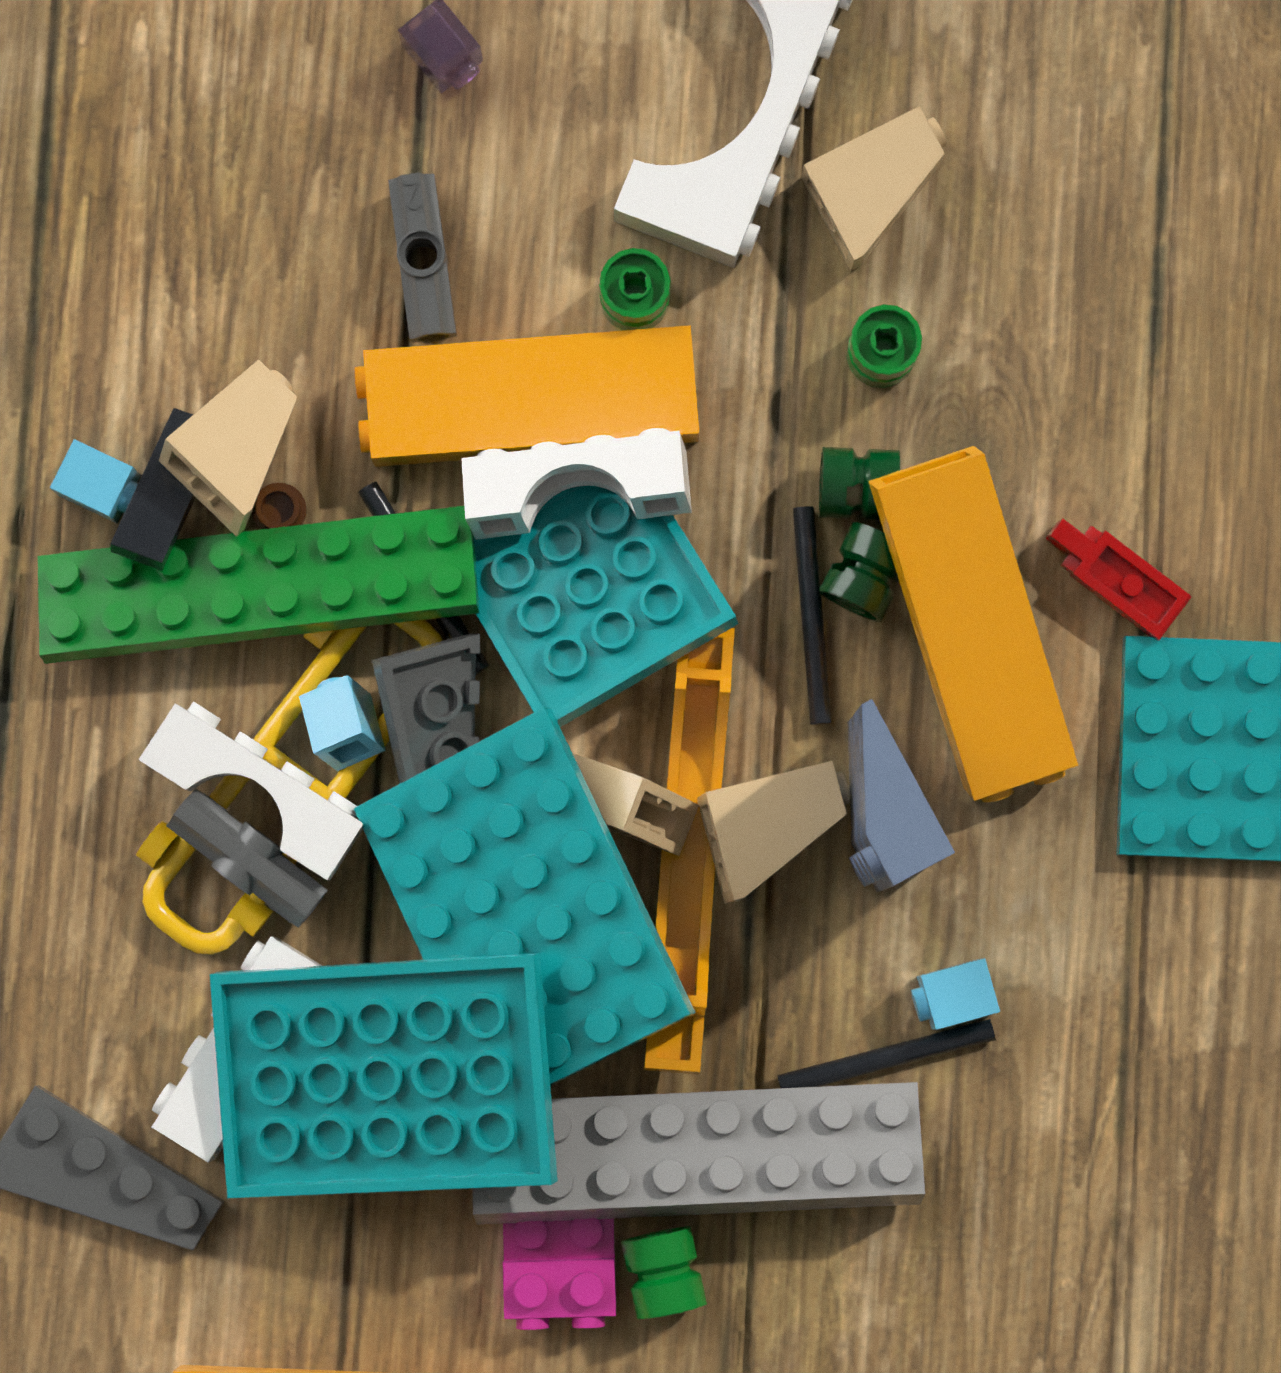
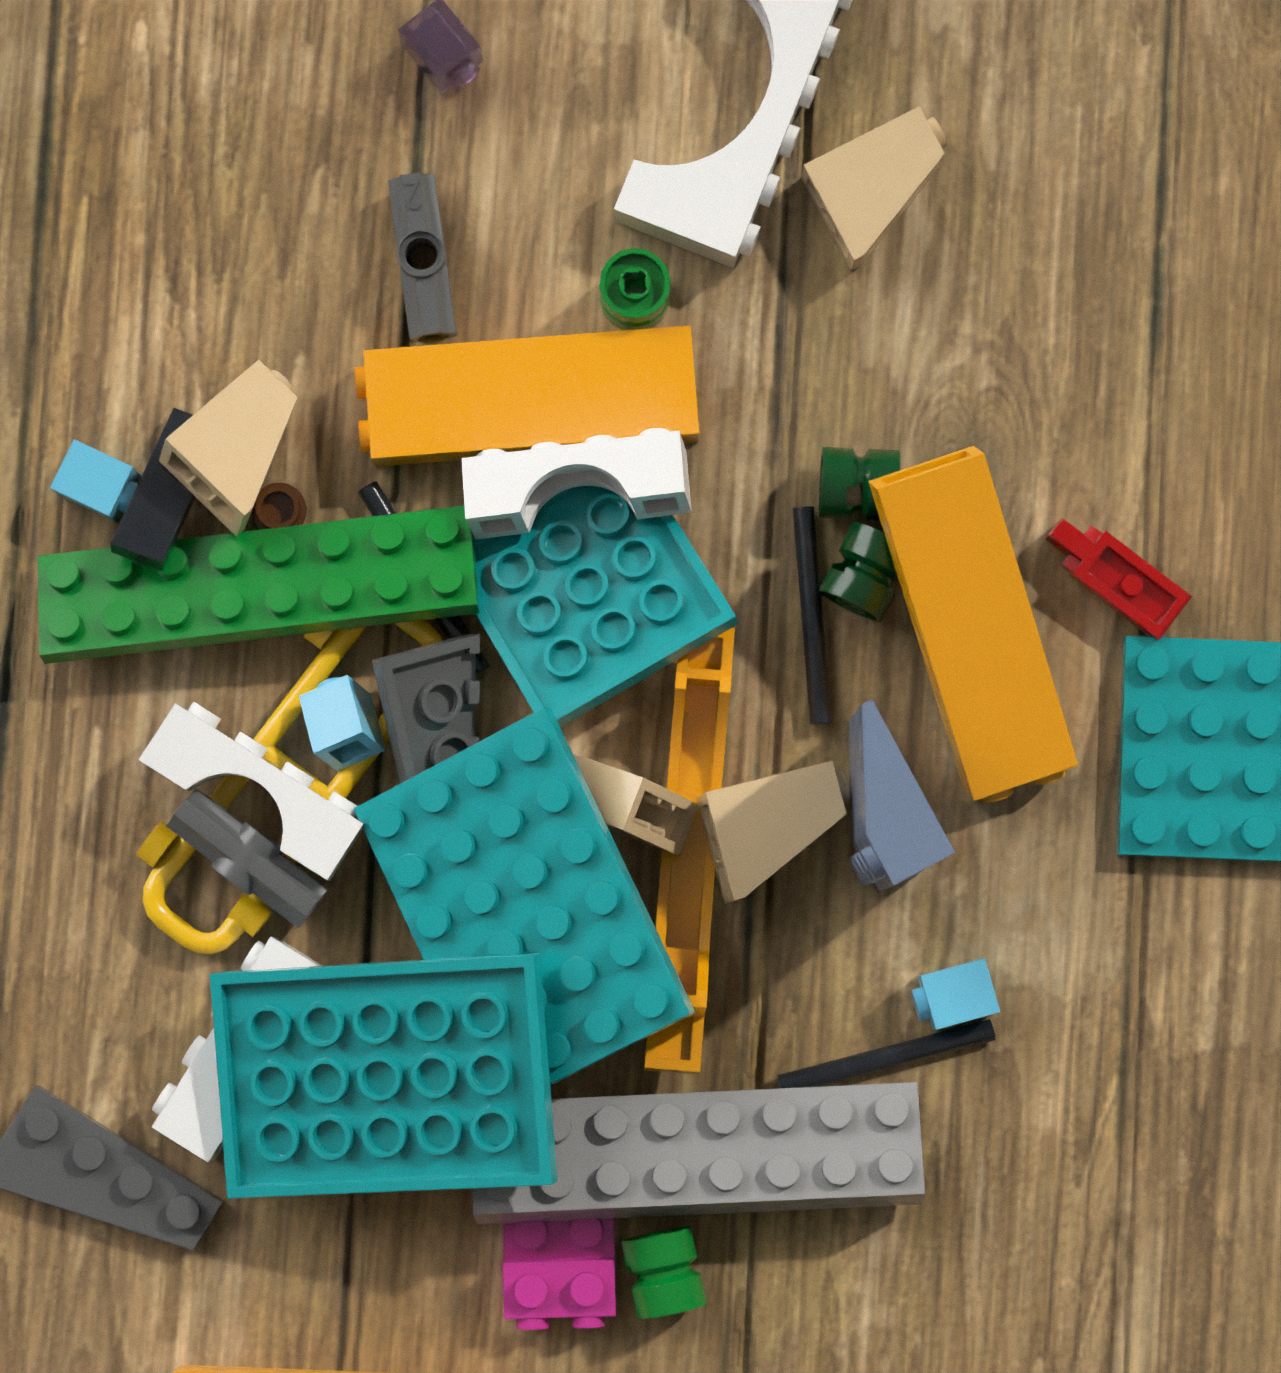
green wheel [846,304,922,388] -> none

